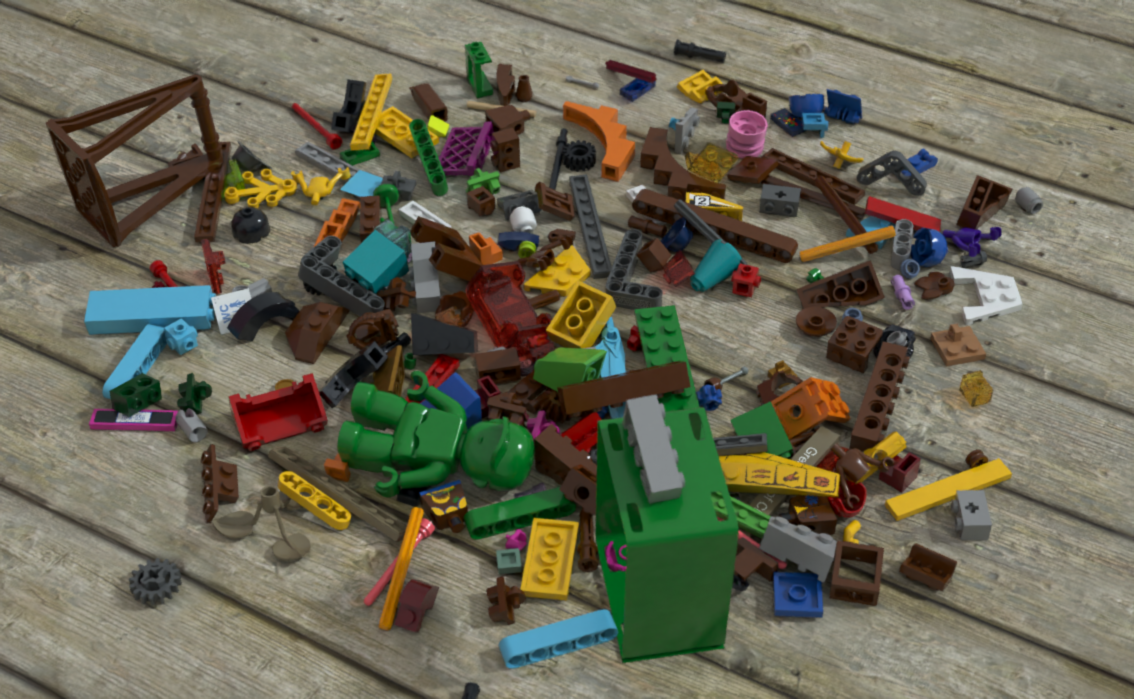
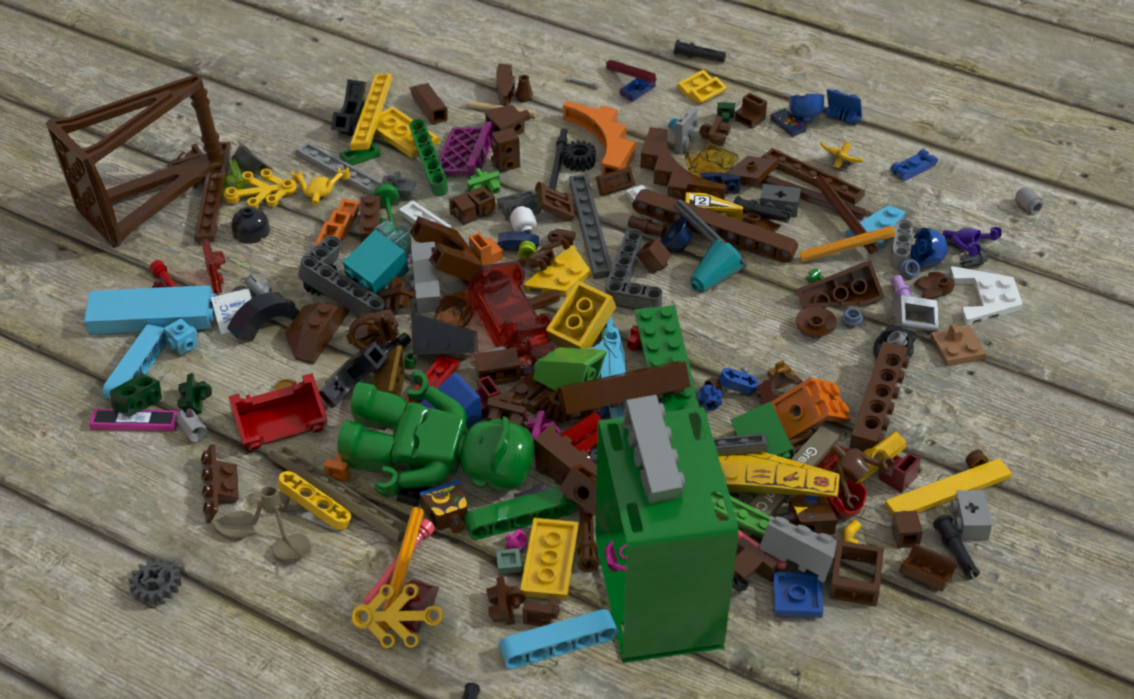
red piece [292,103,343,150] -> none
medium azure sticker [340,170,383,197] -> none
neon yellow slope [428,115,449,137] -> none
green panel [465,41,493,98] -> none
clear red slope [663,250,695,287] -> none
reddish brown piece [705,79,747,111] -> none
bright pink wheel [726,111,768,159] -> none
red brick [731,264,761,298] -> none
dark azure bracket [802,113,828,138] -> none
reddish brown bracket [826,316,883,374] -> none
dark grey beam [857,151,927,196] -> none
red tile [865,196,941,232] -> none
reddish brown wedge [956,175,1013,229] -> none
clear yellow brick [959,370,993,407] -> none
none -> light grey pin [243,273,270,297]
none -> yellow plant [352,584,444,648]
none -> reddish brown brick [449,193,476,225]
none -> reddish brown bracket [522,595,560,627]
none -> reddish brown plate [596,166,635,195]
none -> reddish brown hips [699,116,731,150]
none -> dark blue slope [700,172,740,194]
none -> blue beam [718,368,759,395]
none -> black pin [733,196,791,223]
none -> reddish brown plate [743,213,781,231]
none -> light grey tile [891,295,939,332]
none -> reddish brown brick [891,510,923,548]
none -> black pin [933,514,980,580]

